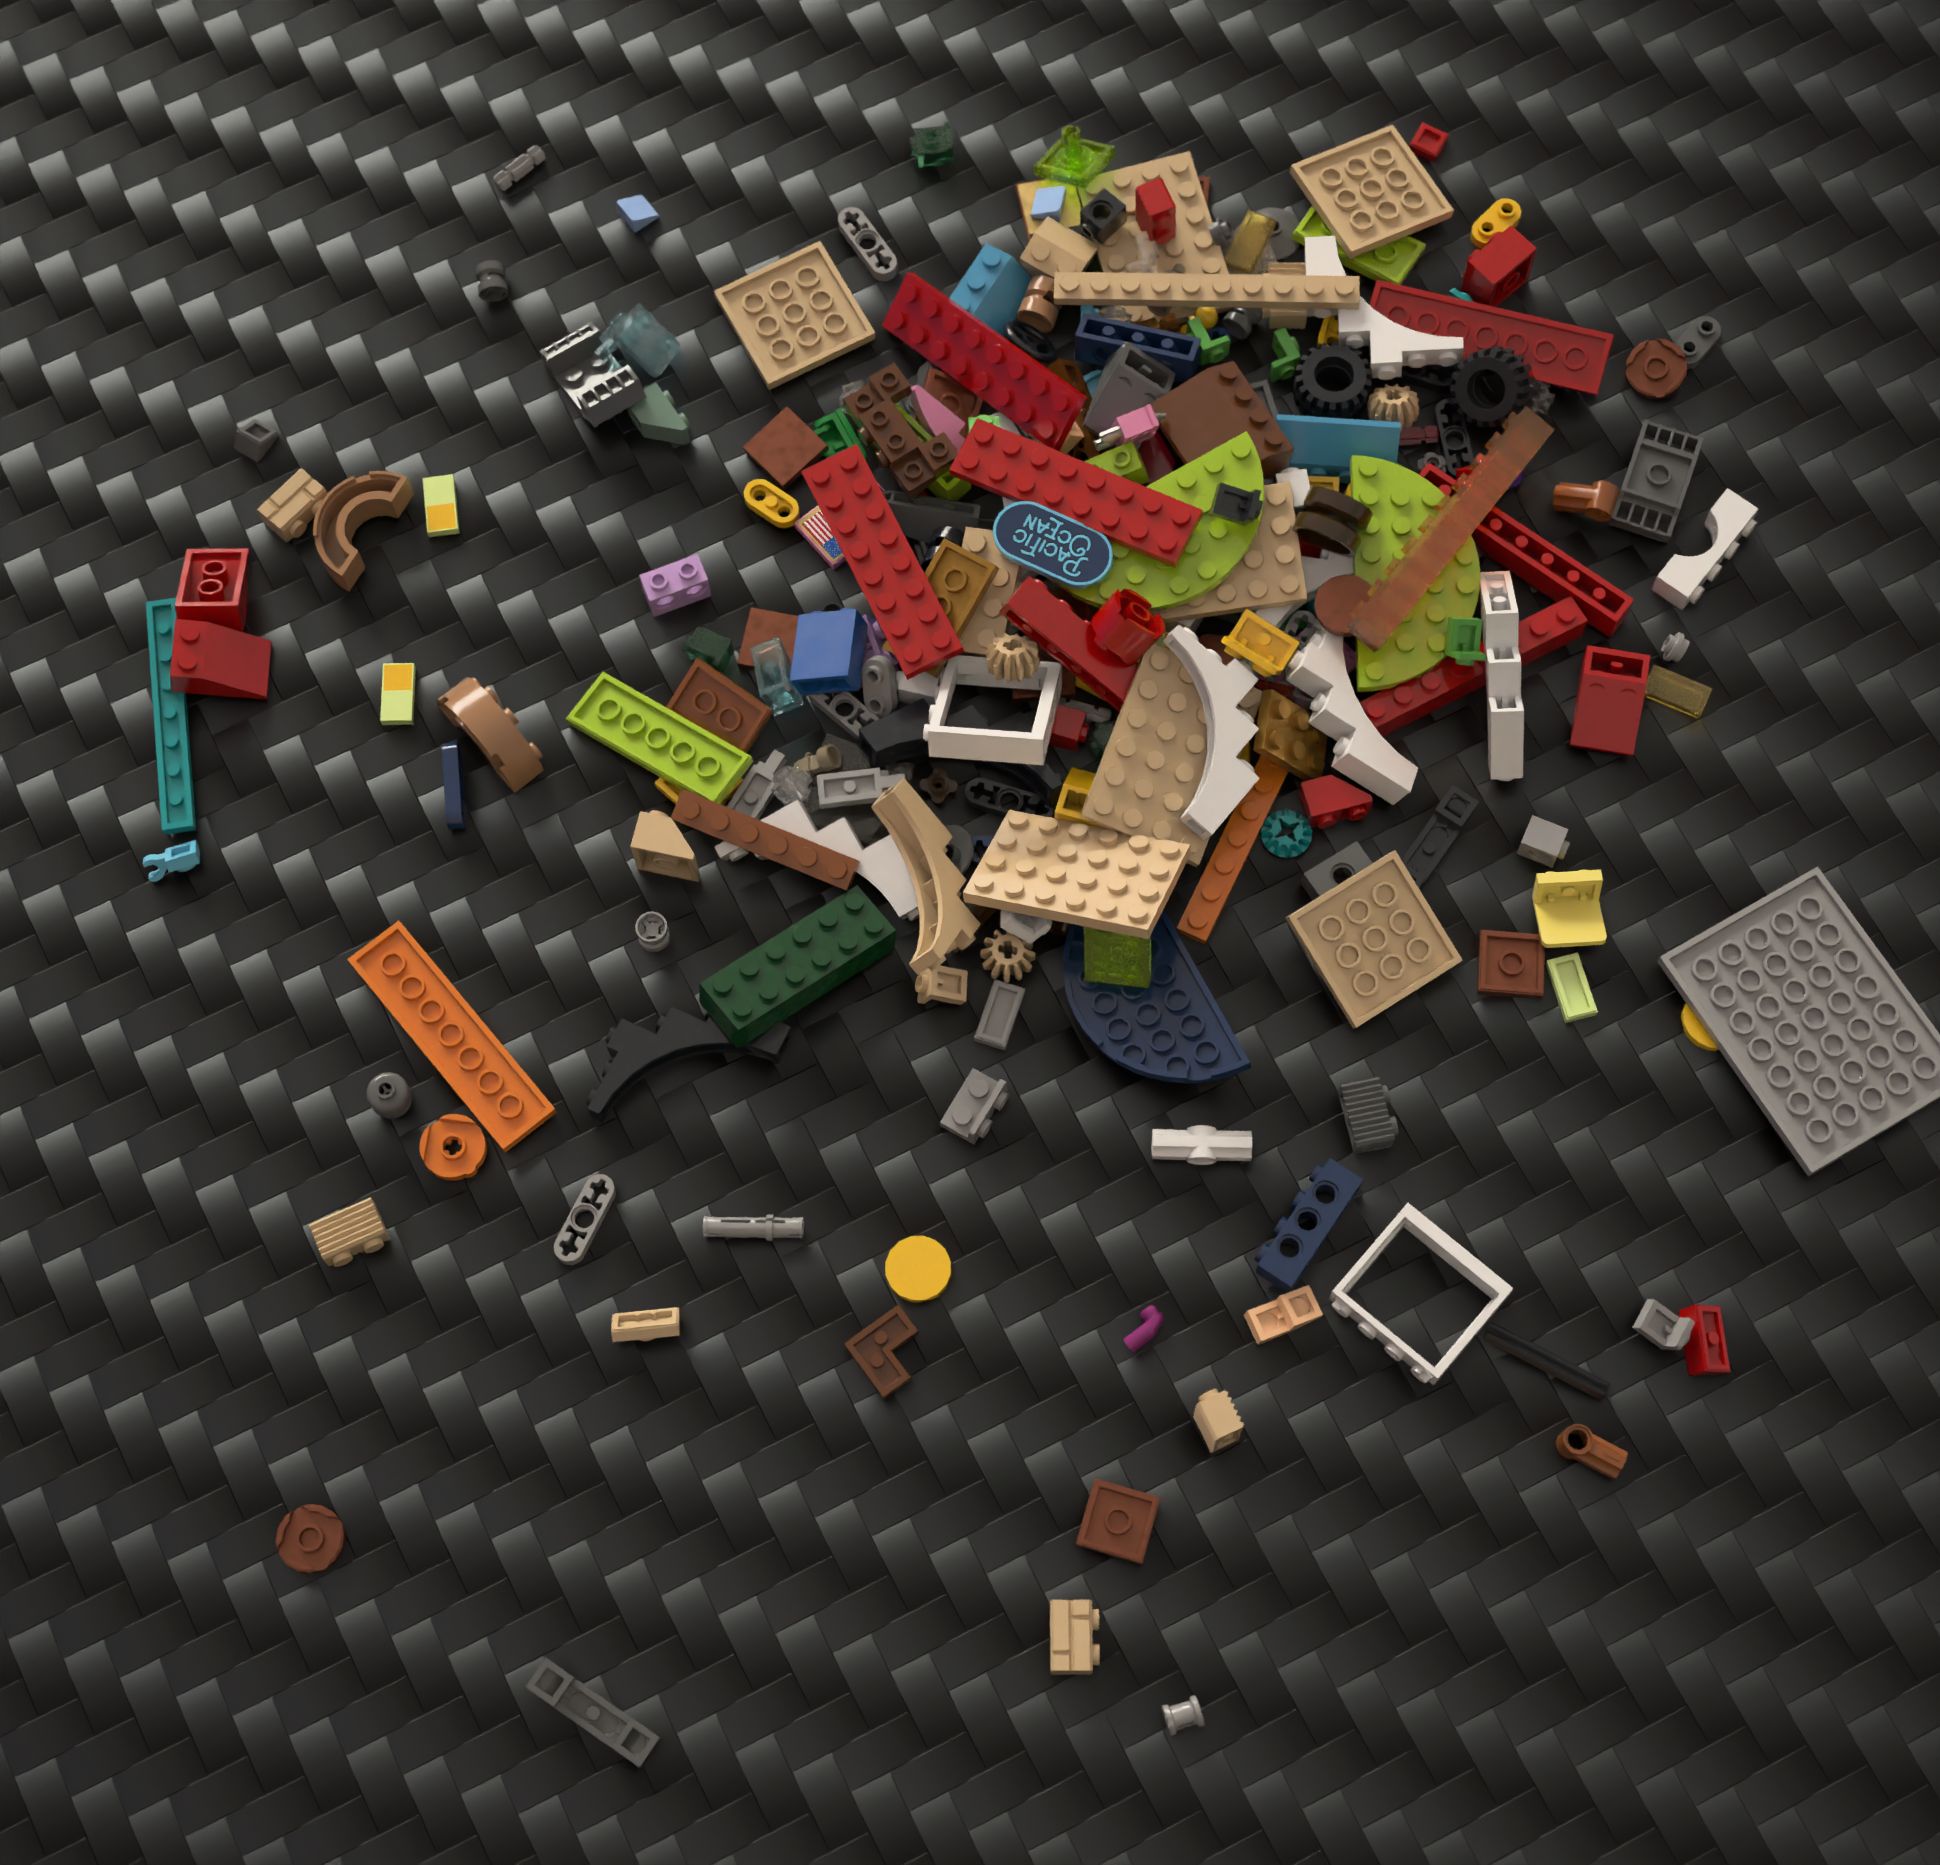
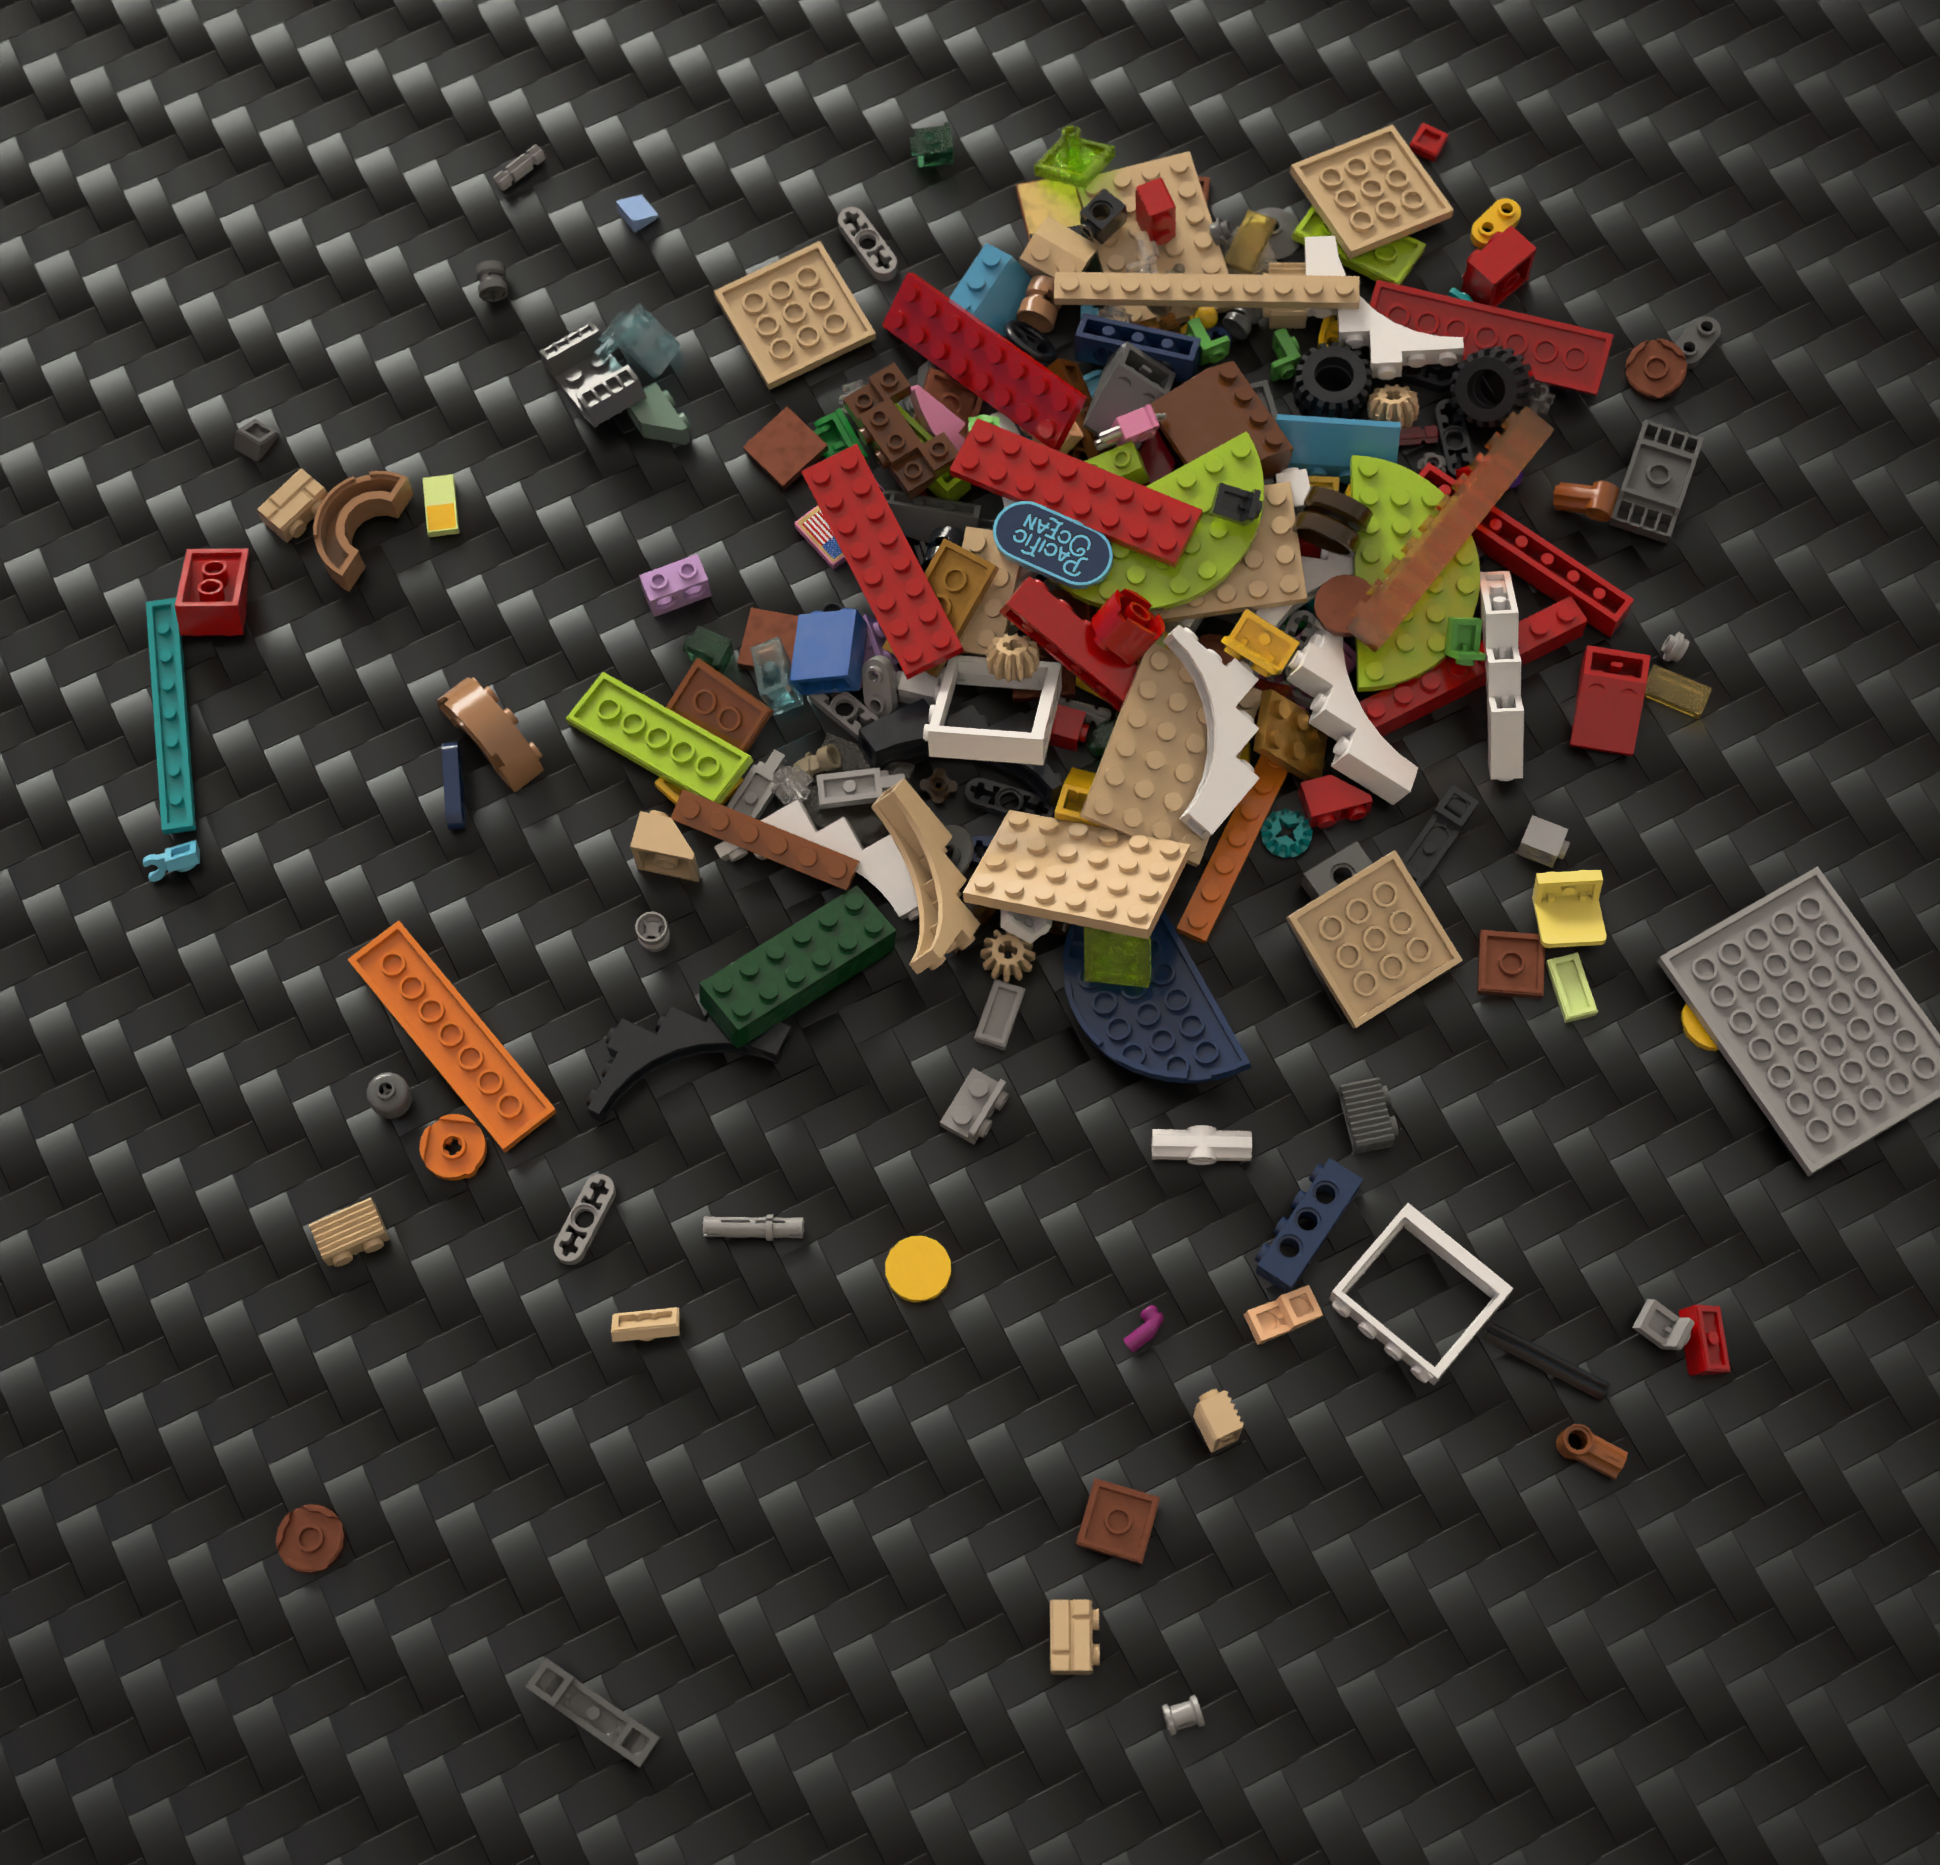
red slope [170,619,271,699] -> none
yellowish green tile [380,663,416,725] -> none
yellow plate [744,479,800,528] -> none
reddish brown plate [844,1304,918,1399] -> none
tan bracket [915,966,968,1005] -> none
light blue slope [1031,186,1066,222] -> none
white arch [1651,488,1758,610] -> none

